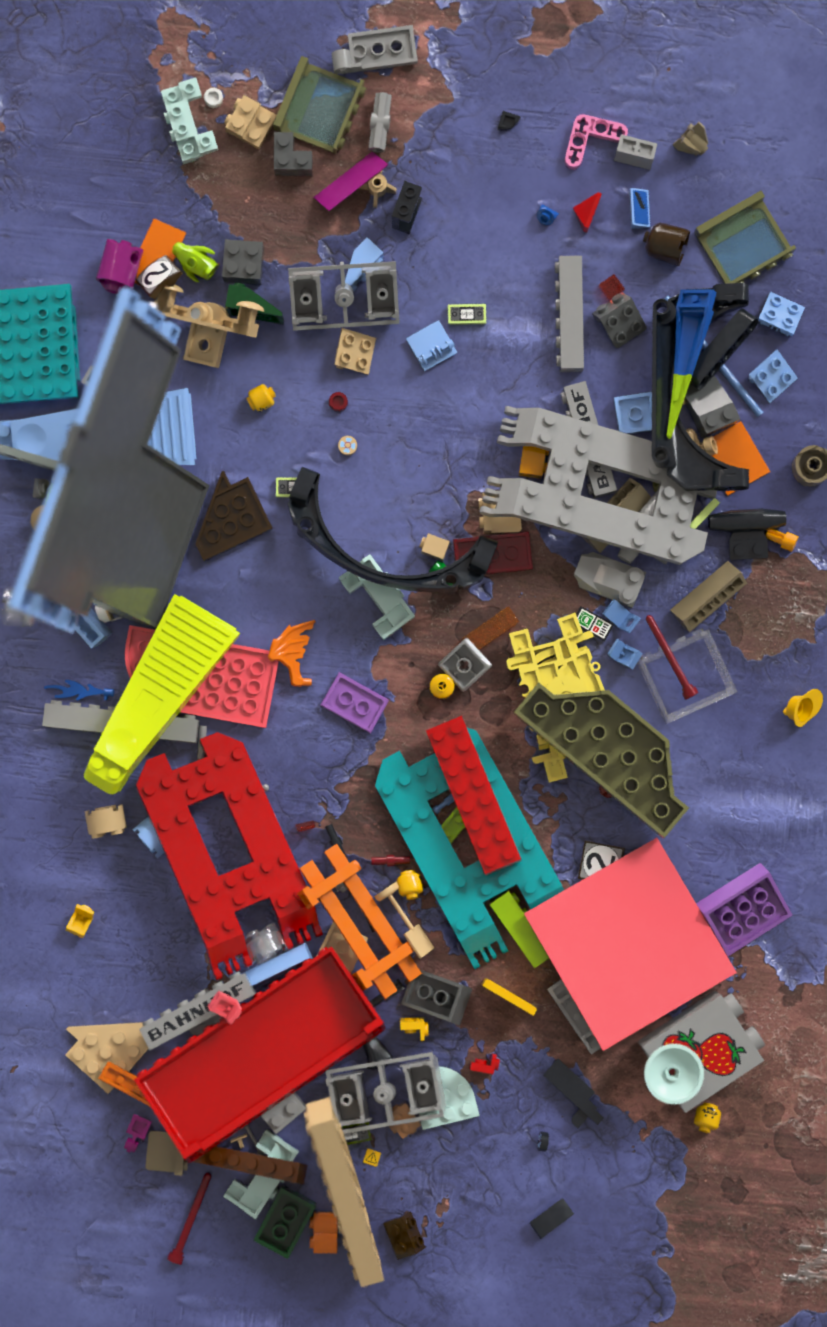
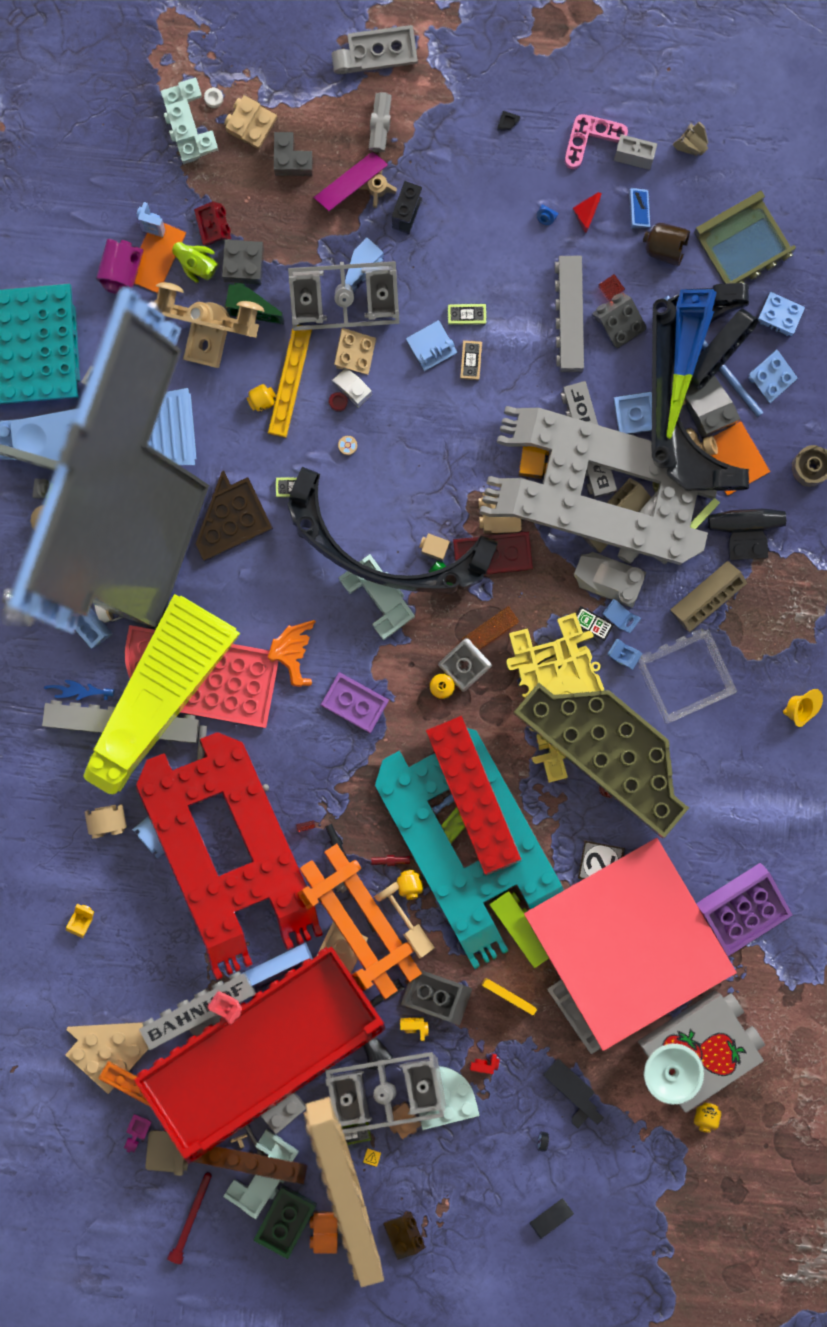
slope [136,255,183,300] -> none
clear brick [245,923,288,965] -> none
clear light blue panel [273,56,367,154] -> none
dark red piece [646,615,699,700] -> none
light orange piece [765,529,799,552] -> none
none -> light blue bracket [136,202,165,237]
none -> dark red bracket [194,201,231,246]
none -> yellow tile [268,325,312,438]
none -> white slope [332,368,372,408]
none -> tile [460,340,482,380]

